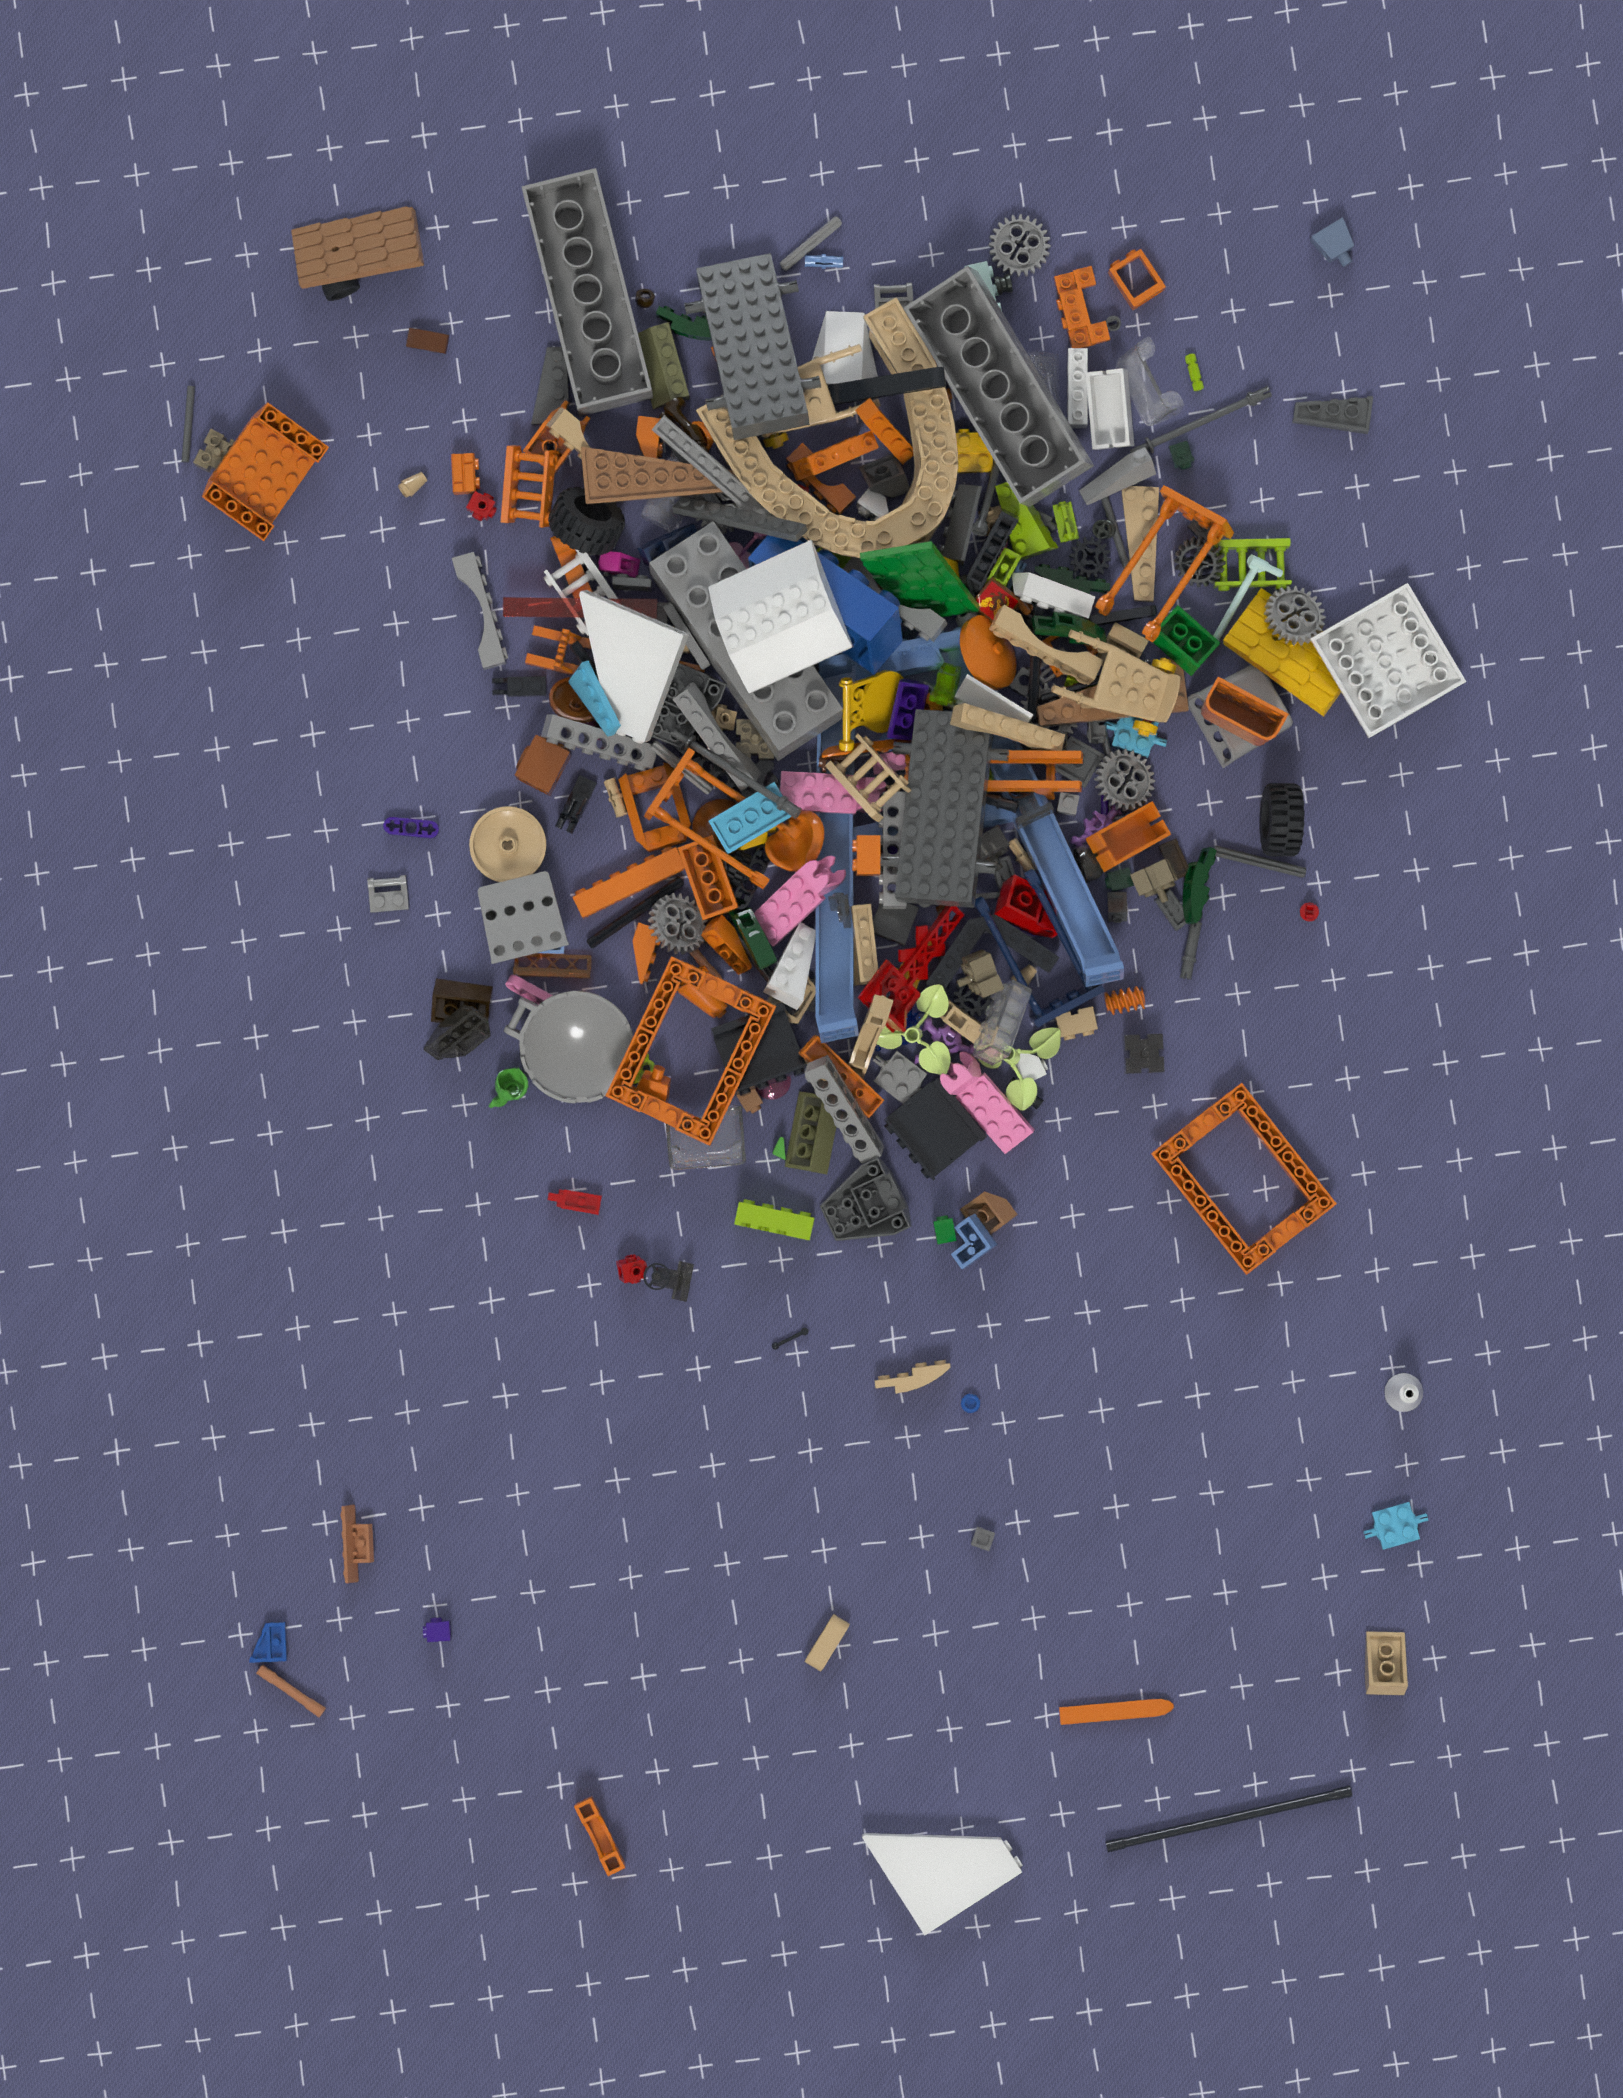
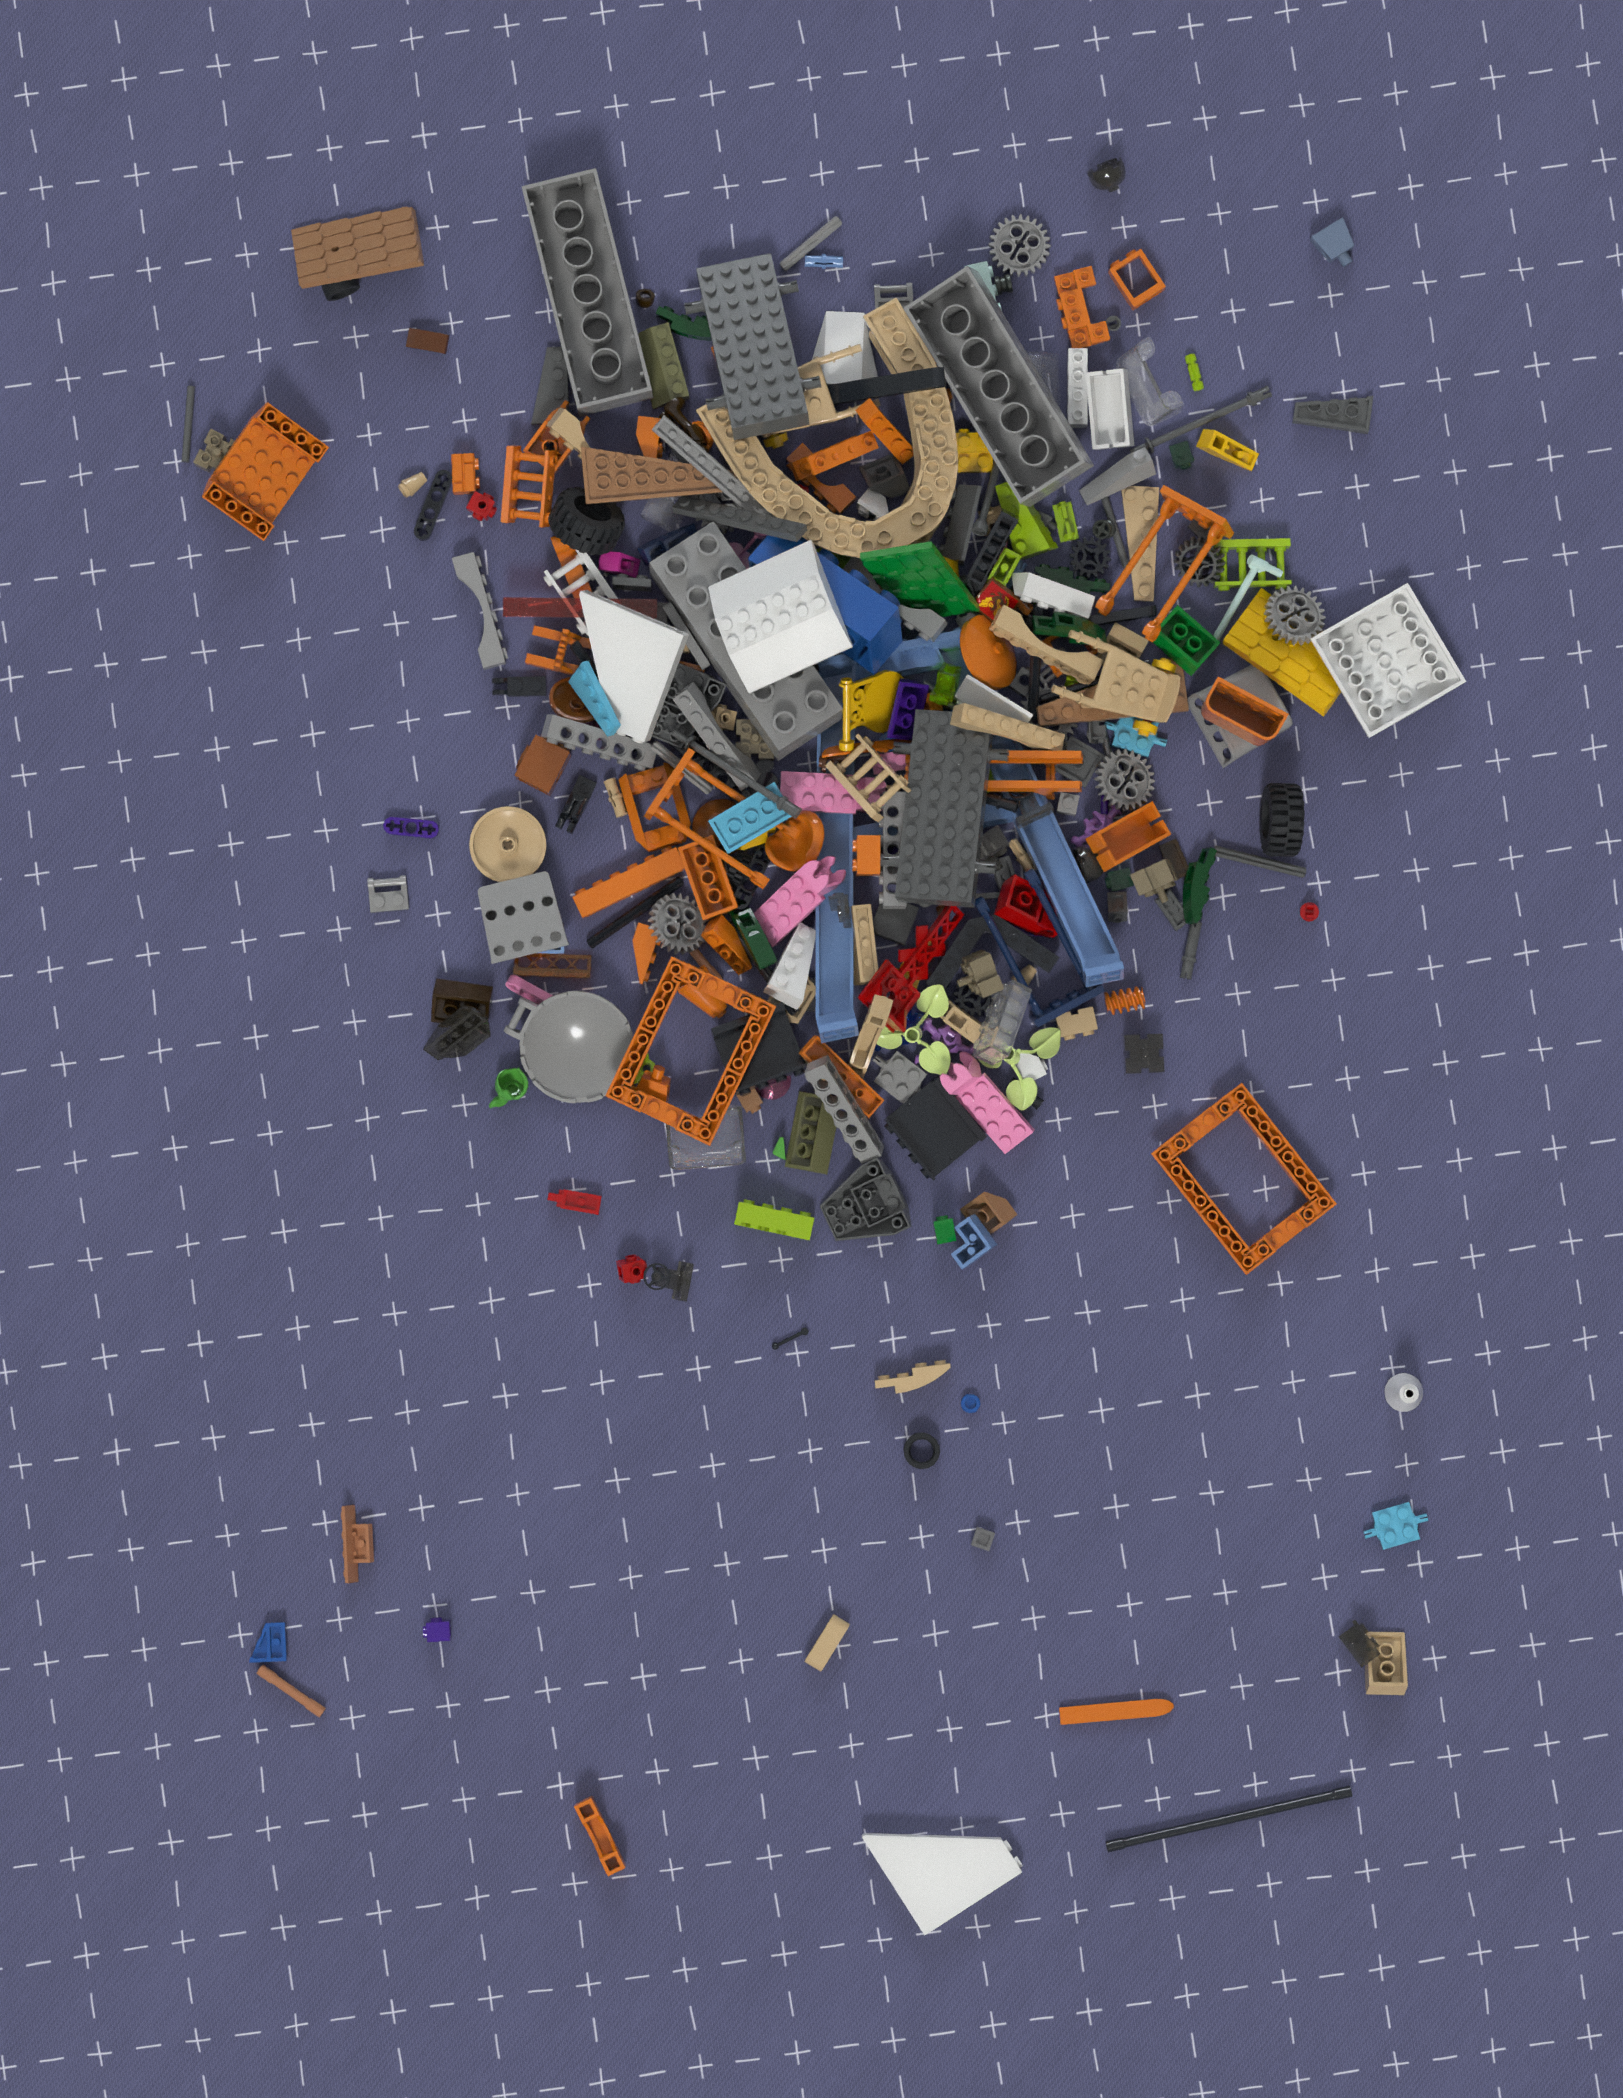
none -> black beam [414,470,452,541]
none -> black tyre [903,1432,940,1469]
none -> clear smoke cylinder [1087,157,1126,192]
none -> yellow slope [1196,429,1259,471]
none -> clear smoke bracket [1339,1620,1380,1668]

